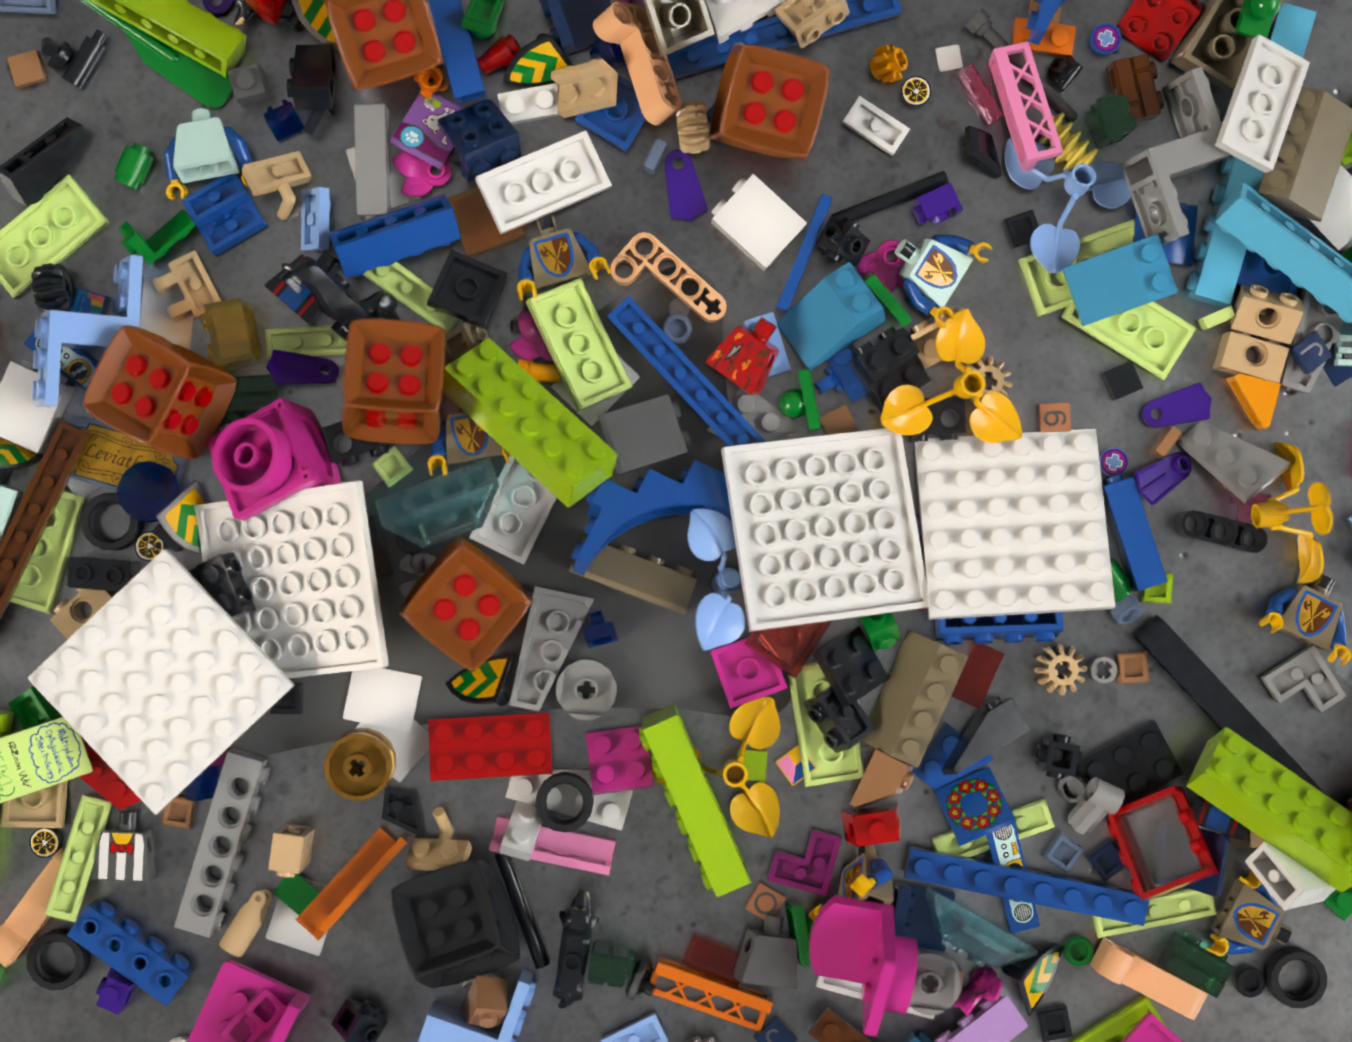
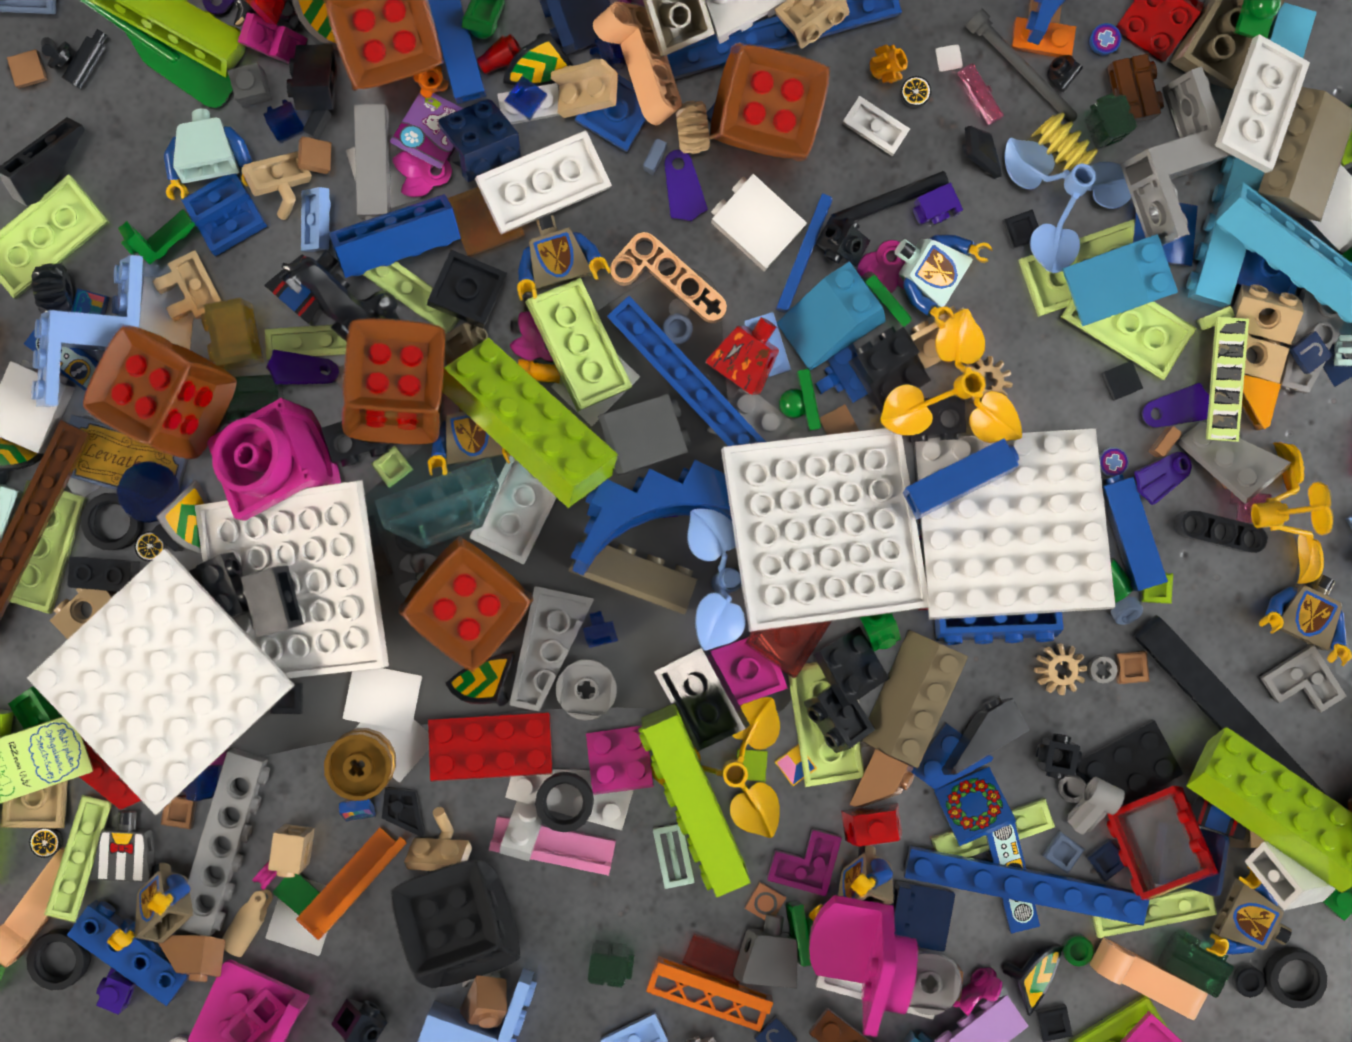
green brick [114,142,155,190] -> none
black piece [494,853,550,969] -> none
black animal [553,889,600,1009] -> none
black piece [625,959,656,1001] -> none
clear light blue wedge [925,886,1038,968] -> none
clear red tile [951,643,1004,709] -> none
bright pink fence [988,41,1063,172] -> none
nougat tile [1038,403,1071,433] -> none
none -> torso [107,863,193,951]
none -> medium nougat slope [158,935,225,982]
none -> dark pink slope [238,13,308,64]
none -> brick [241,565,304,637]
none -> dark pink bush [252,861,277,890]
none -> medium nougat tile [298,136,332,174]
none -> blue tile [339,799,376,822]
none -> clear blue tile [504,76,548,120]
none -> light aqua tile [653,823,695,889]
none -> black plate [654,647,750,752]
none -> blue brick [903,438,1019,520]
none -> tile [1206,317,1249,442]

